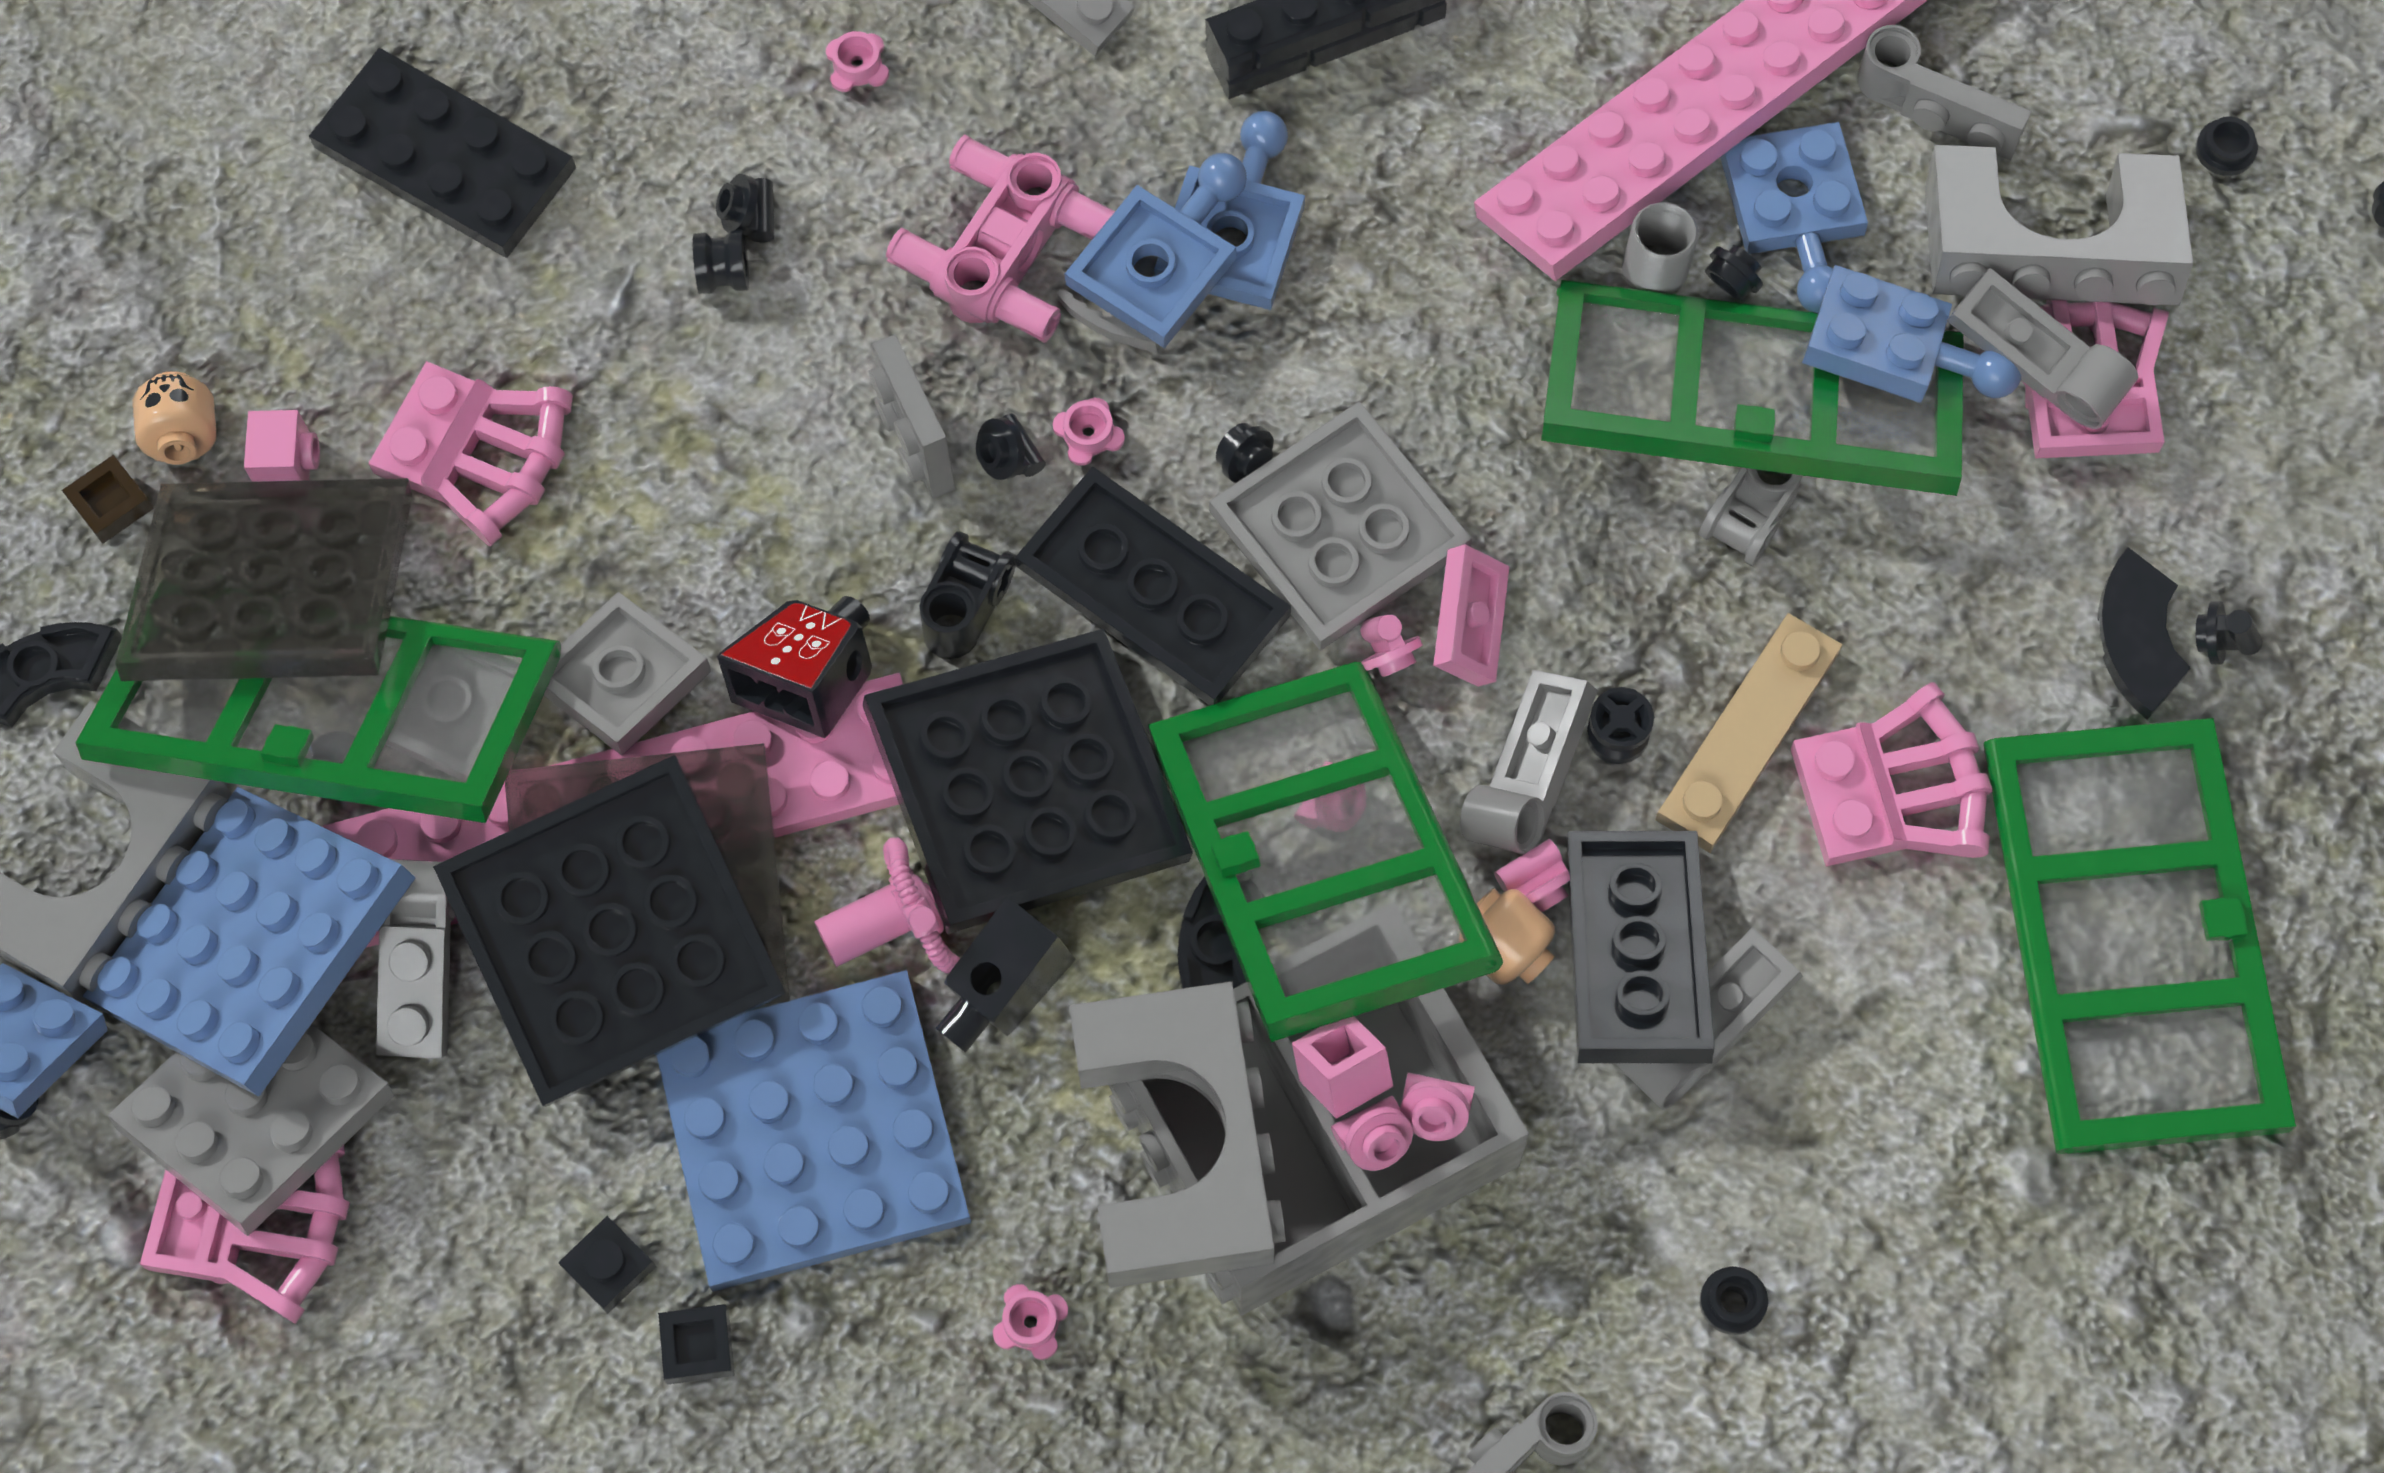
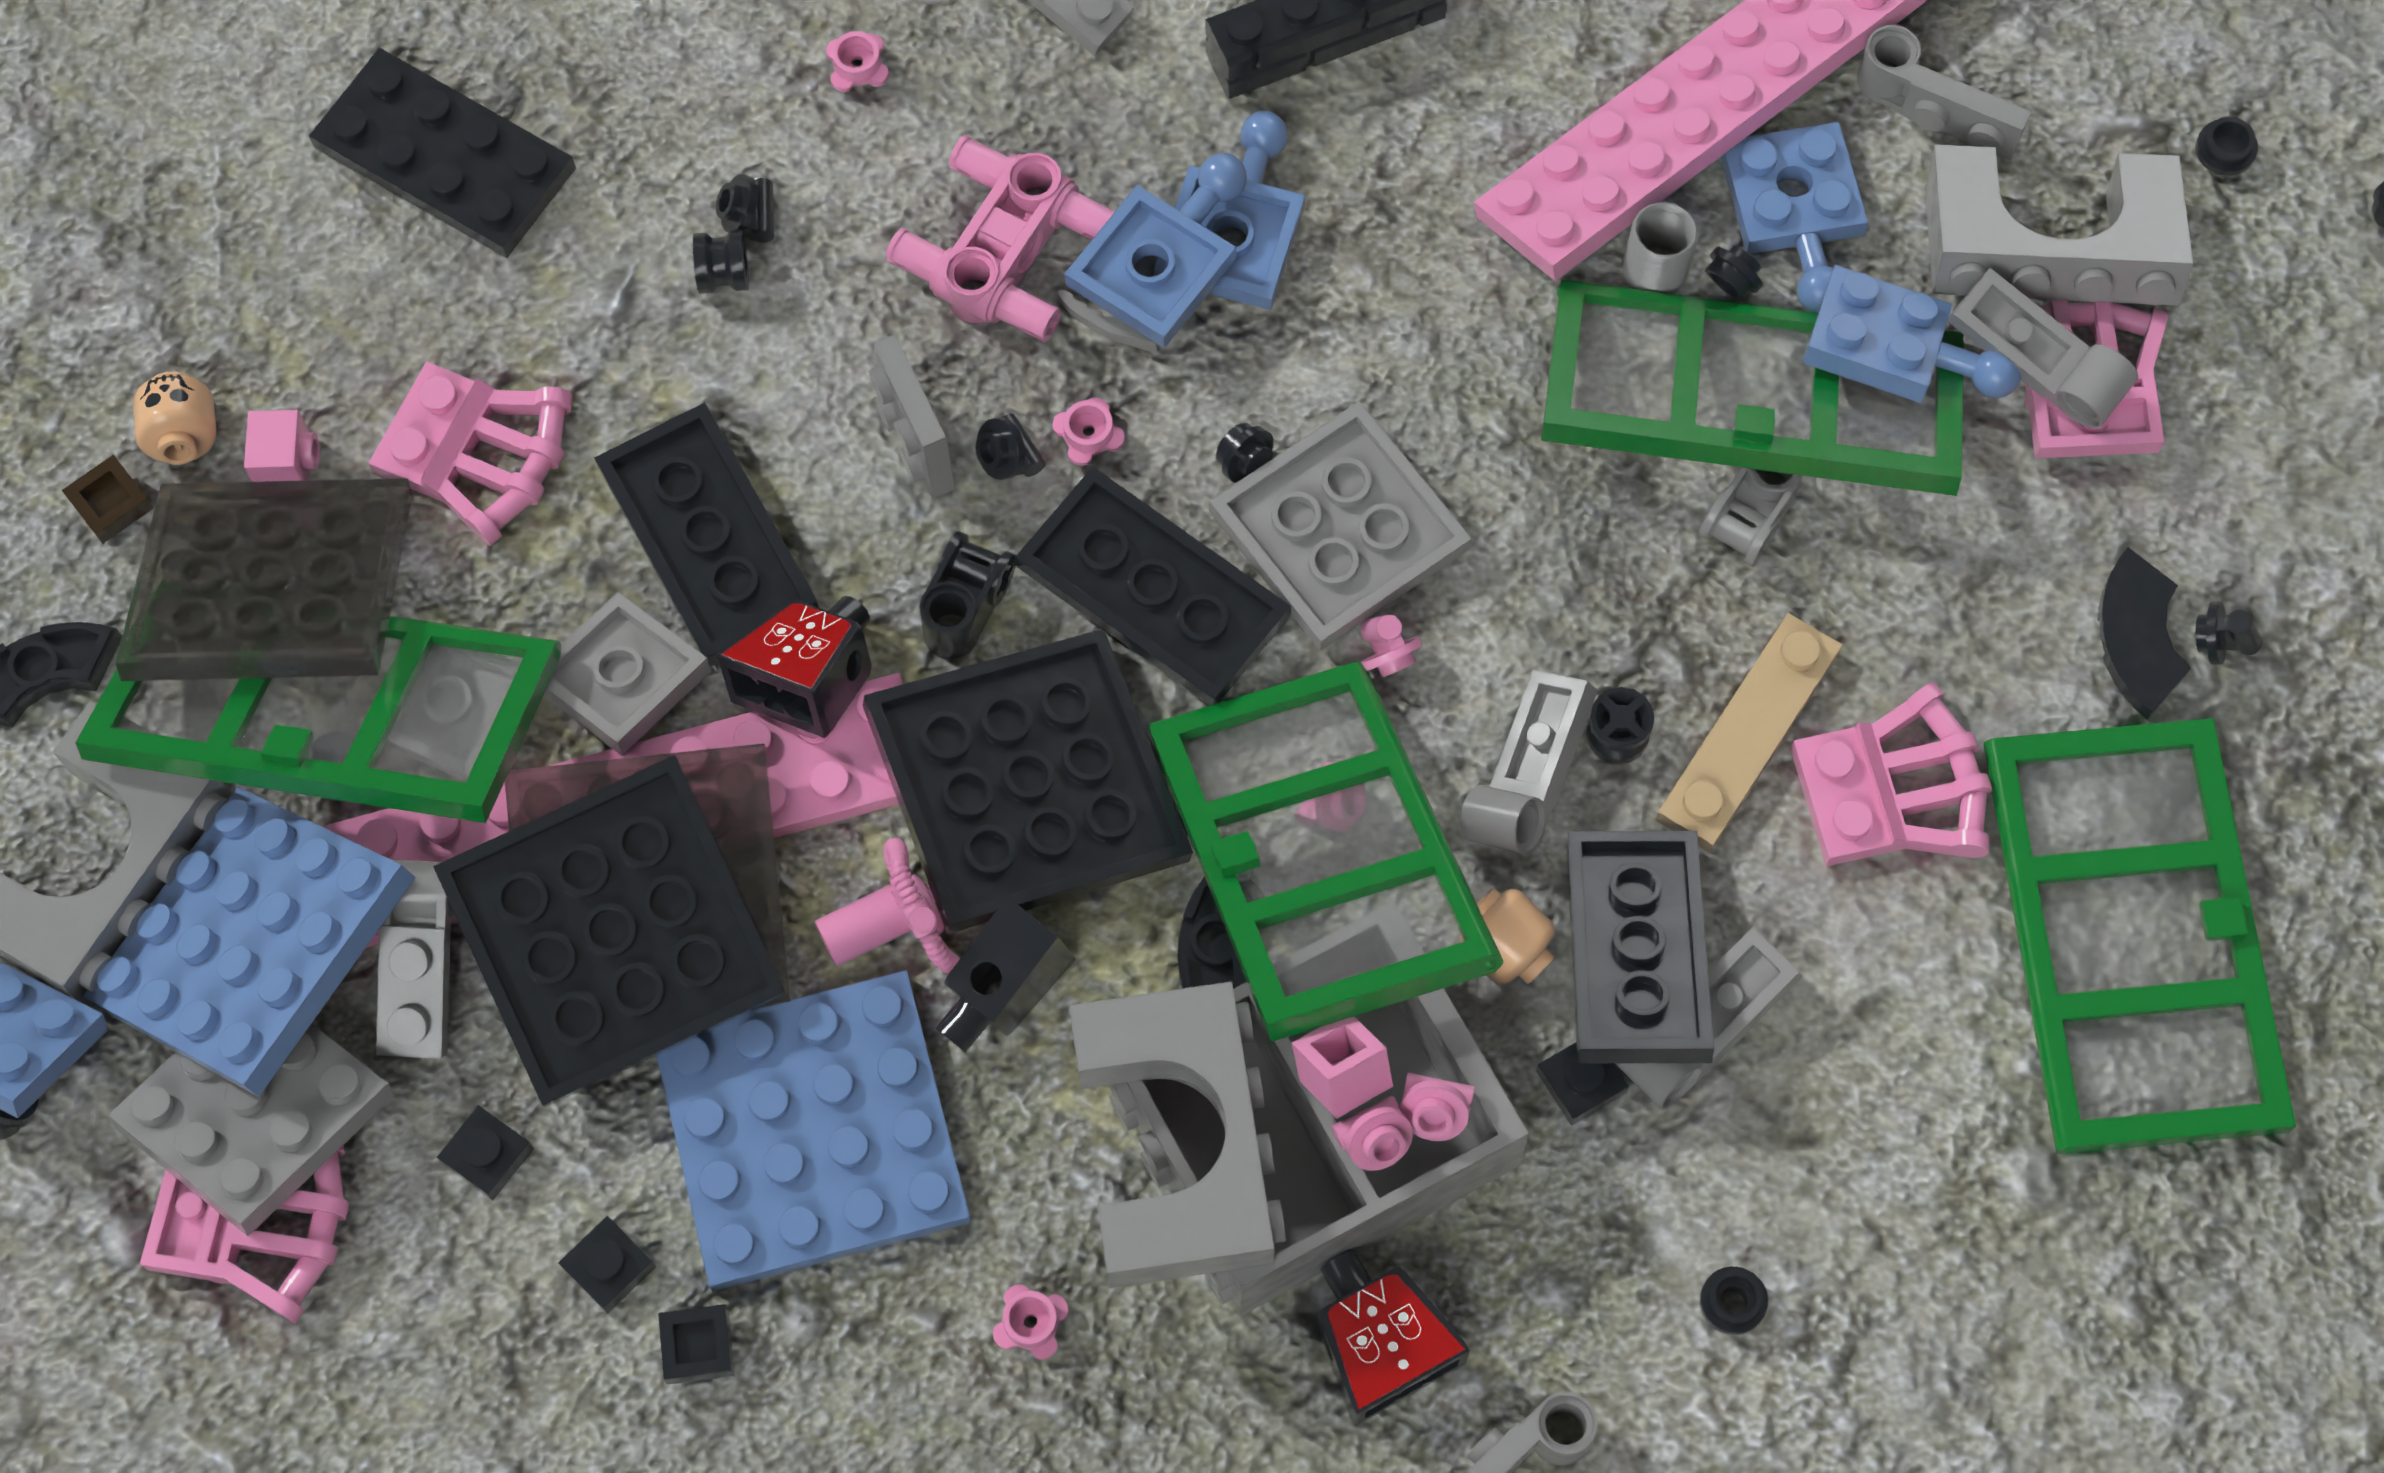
bright pink plate [1433,544,1510,687] -> none
bright pink plate [1494,839,1570,912] -> none
none -> black plate [437,1105,534,1201]
none -> black plate [594,402,819,667]
none -> torso [1316,1249,1470,1426]
none -> black plate [1536,1042,1629,1126]

